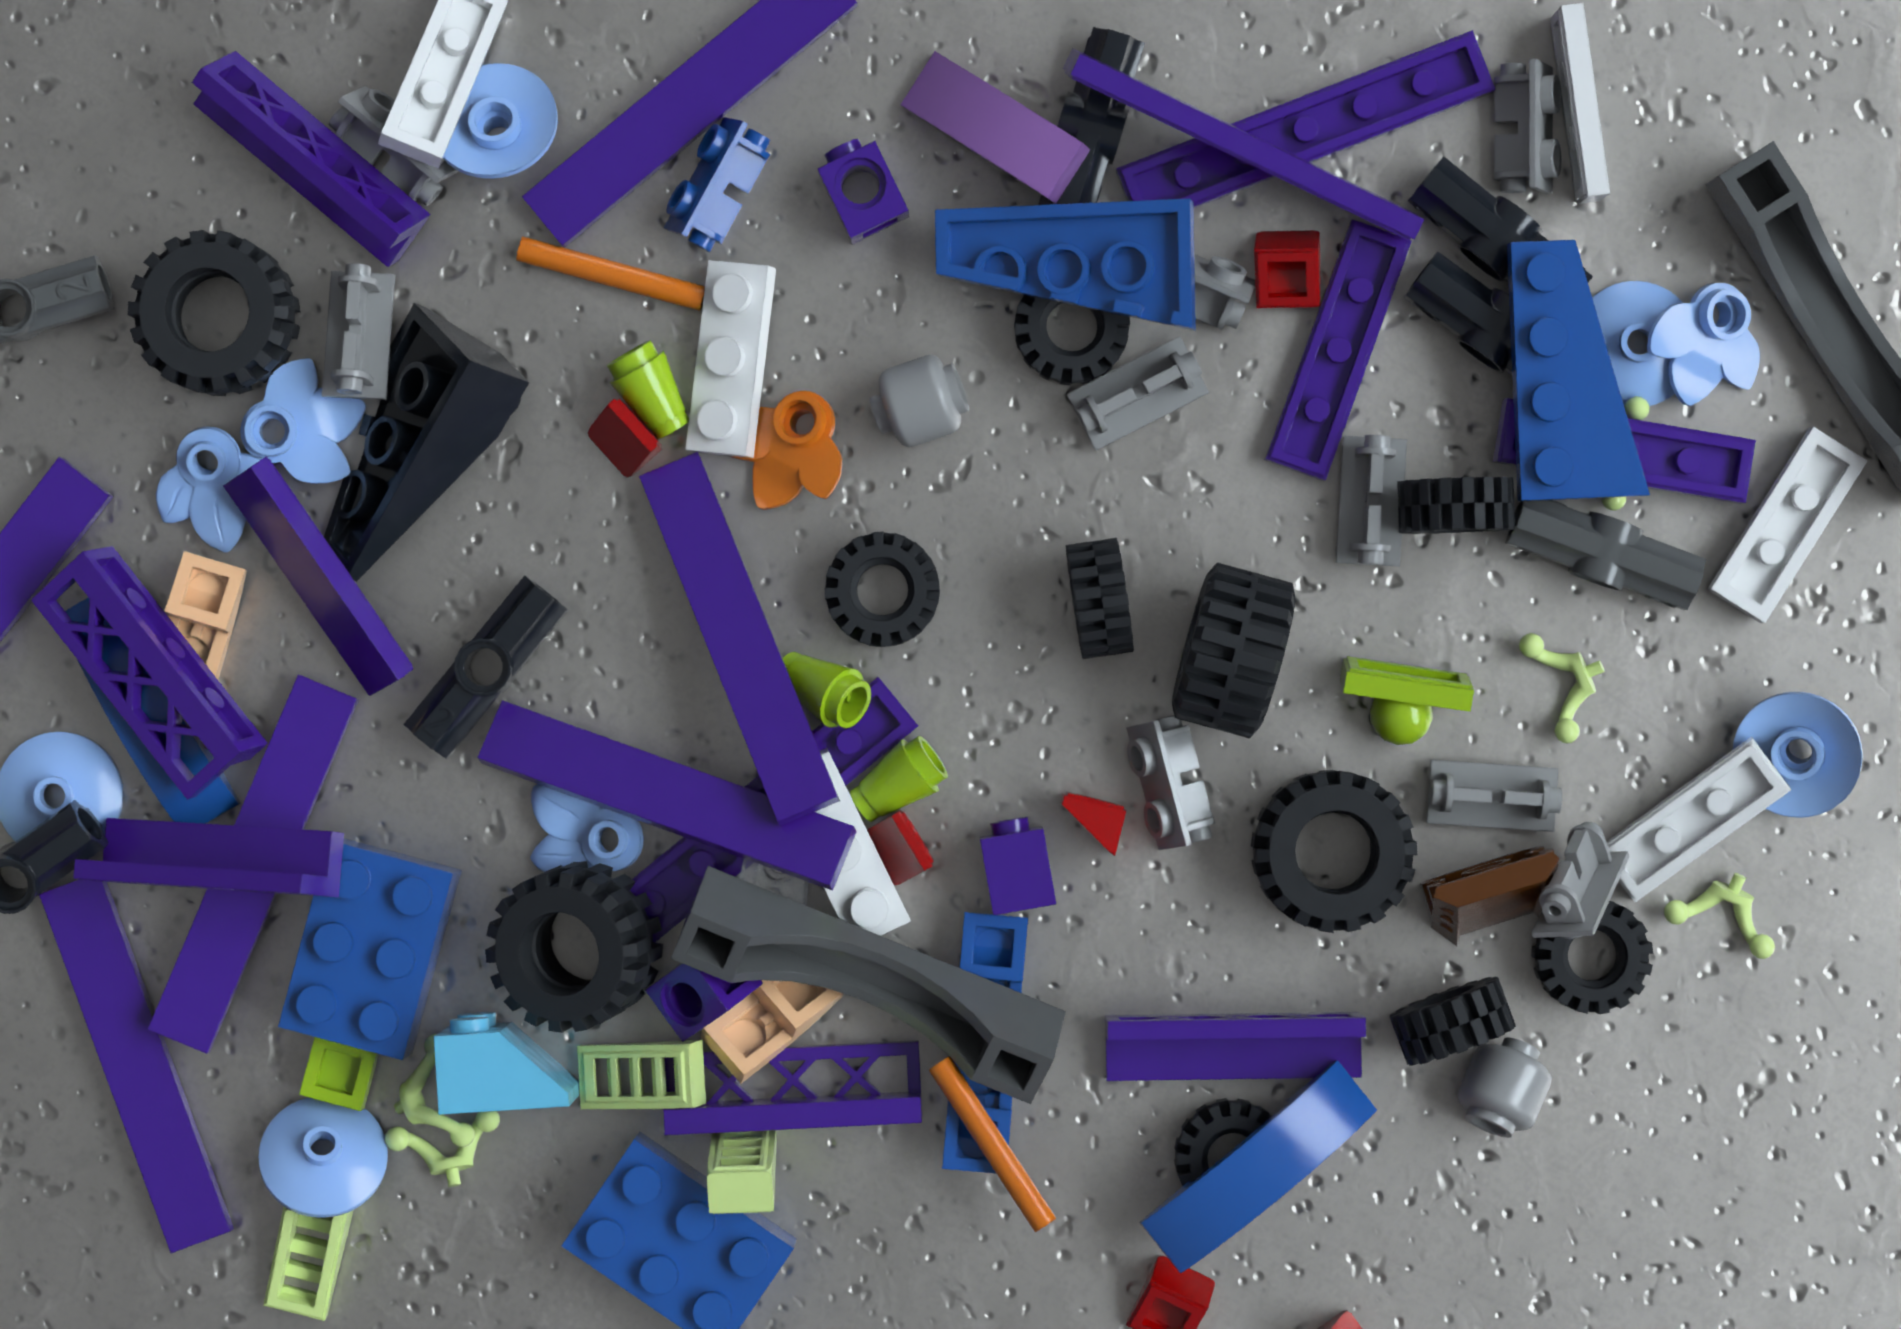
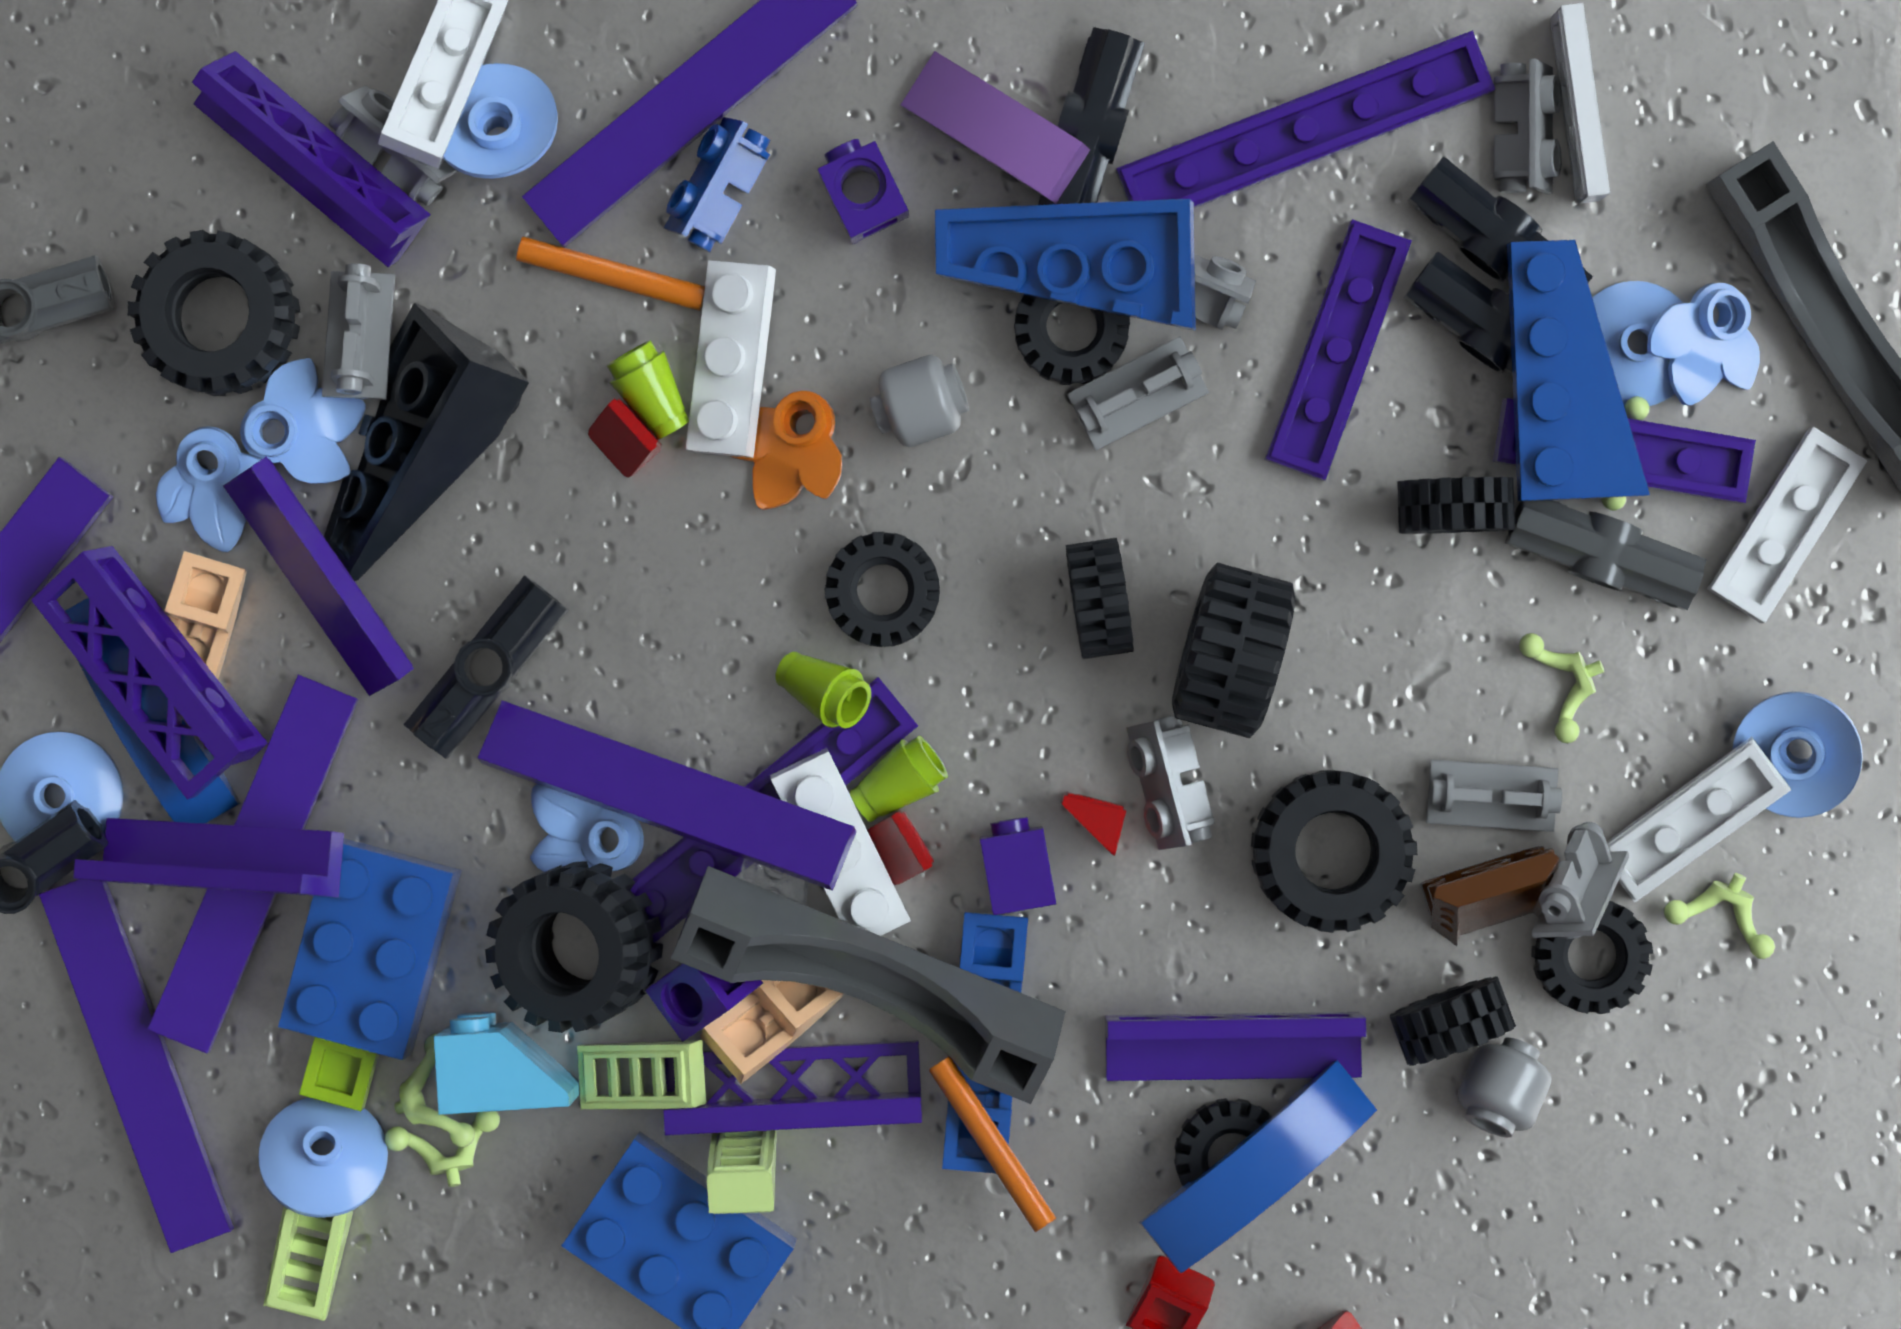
dark purple tile [639,452,840,826] -> none
dark purple tile [1063,48,1425,241] -> none
red slope [1254,230,1320,308] -> none
light grey hinge [1336,435,1407,567] -> none
lime tile [1340,656,1474,745] -> none

